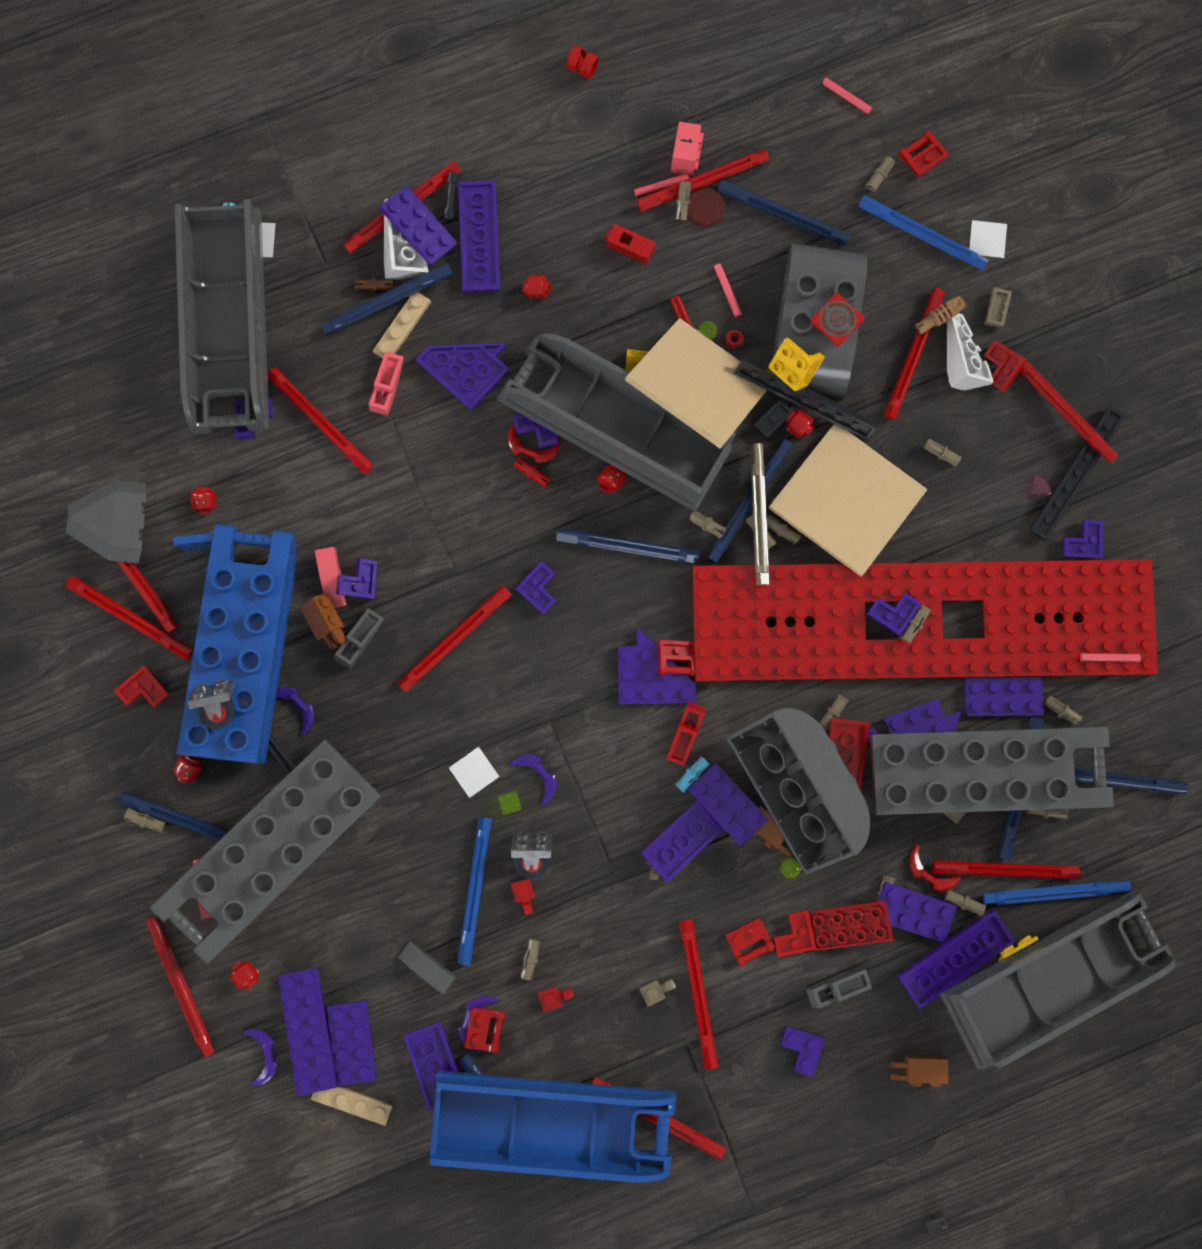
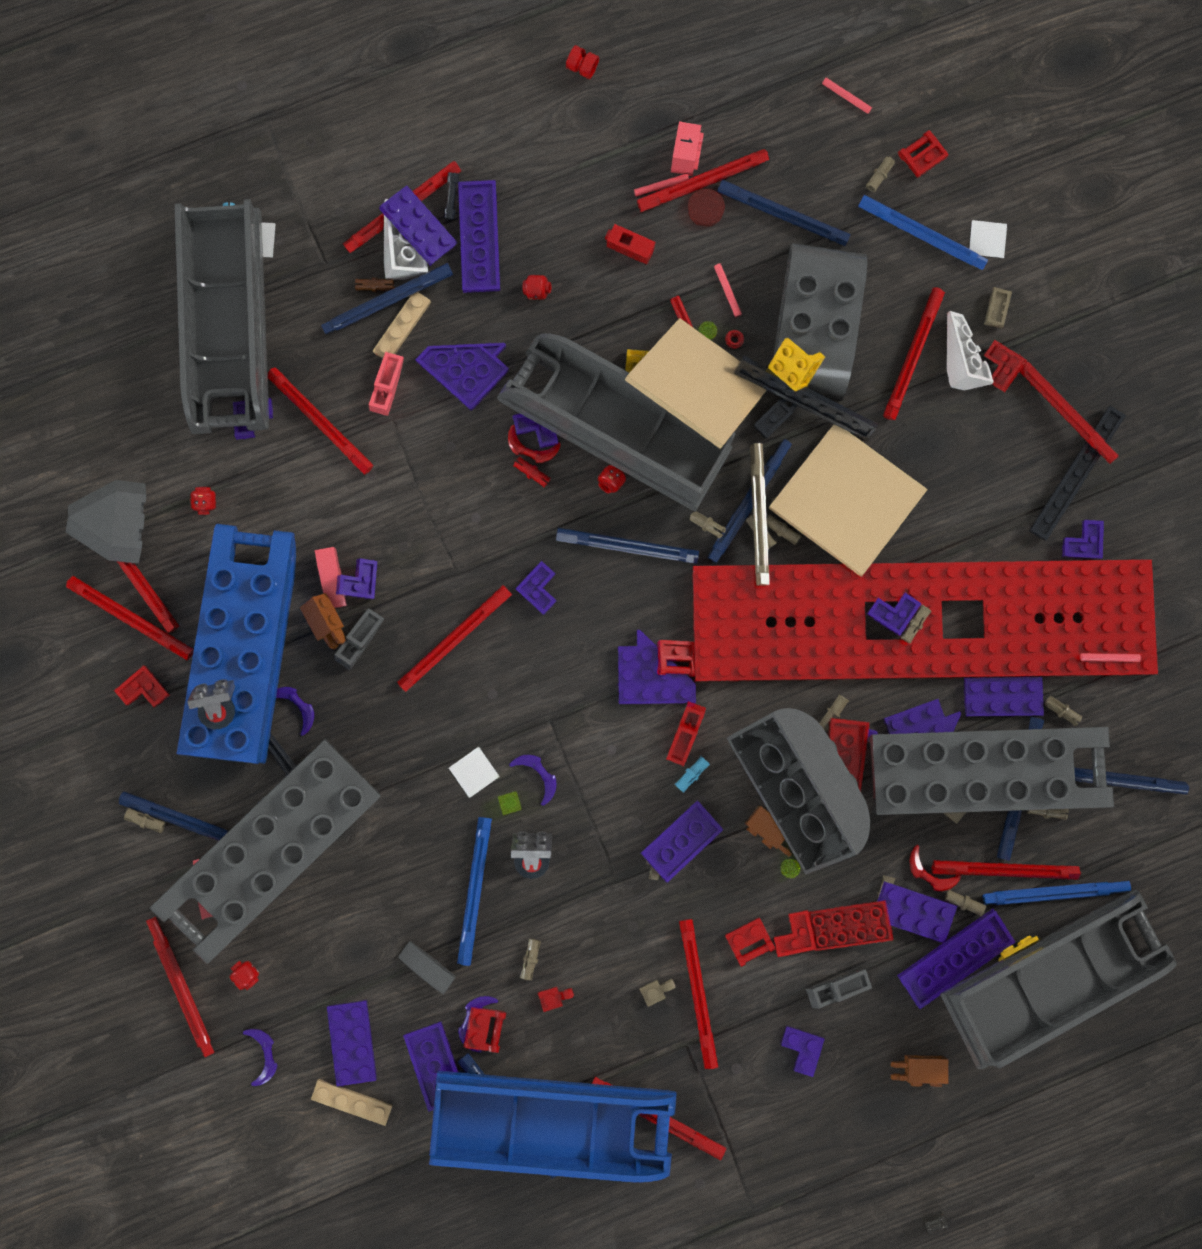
blue tile [173,533,213,551] -> none
red head [174,755,203,783] -> none
dark purple plate [278,968,338,1096] -> none
red plate [511,879,535,915] -> none
dark tan axle [675,181,691,220] -> none
dark purple plate [688,763,769,847] -> none
red head [785,410,814,438] -> none
tile [810,292,865,347] -> none
medium nougat hinge [915,296,966,335] -> none
dark tan axle [924,439,961,467] -> none
clear pink tile [1031,475,1051,497] -> none

